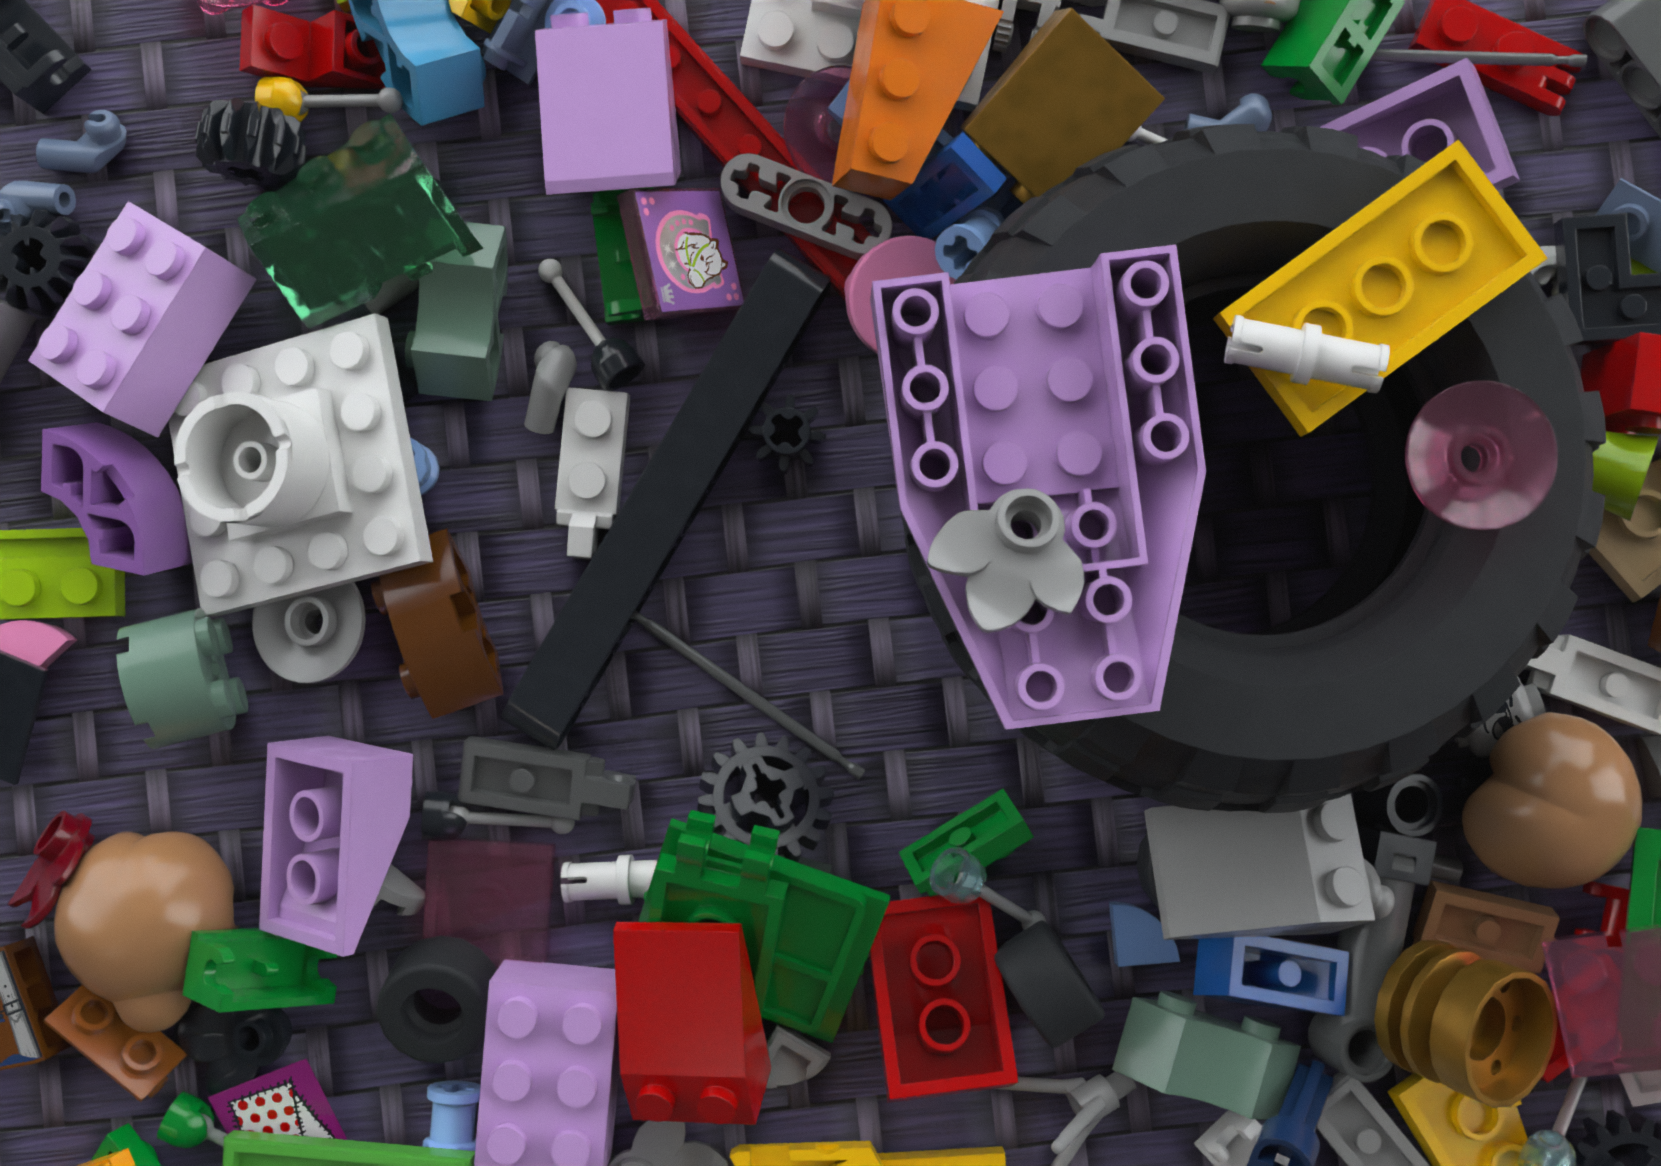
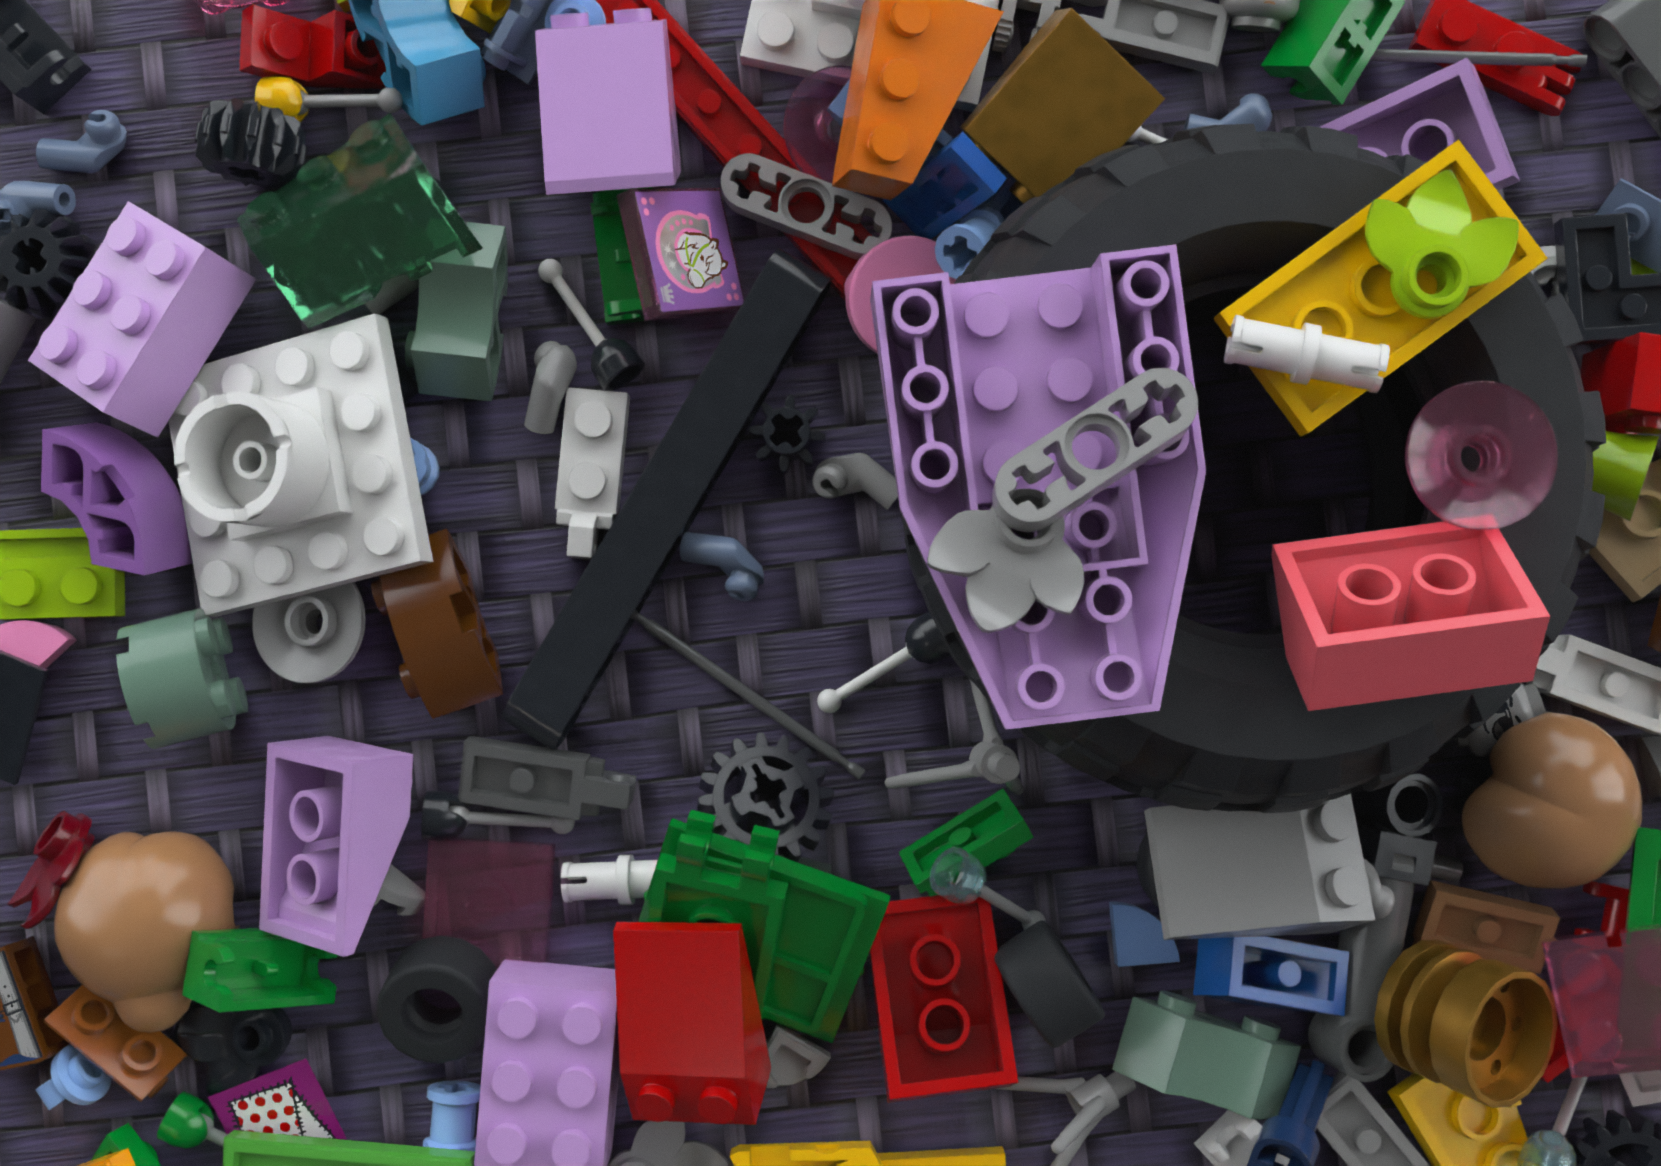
none -> light blue plate [35,1044,111,1110]
none -> sand blue arm [680,532,764,601]
none -> light grey arm [812,453,898,510]
none -> hinge [817,611,951,713]
none -> light grey plant [885,680,1024,795]
none -> light grey beam [992,368,1198,532]
none -> coral slope [1271,515,1550,711]
none -> lime plate [1365,170,1519,319]

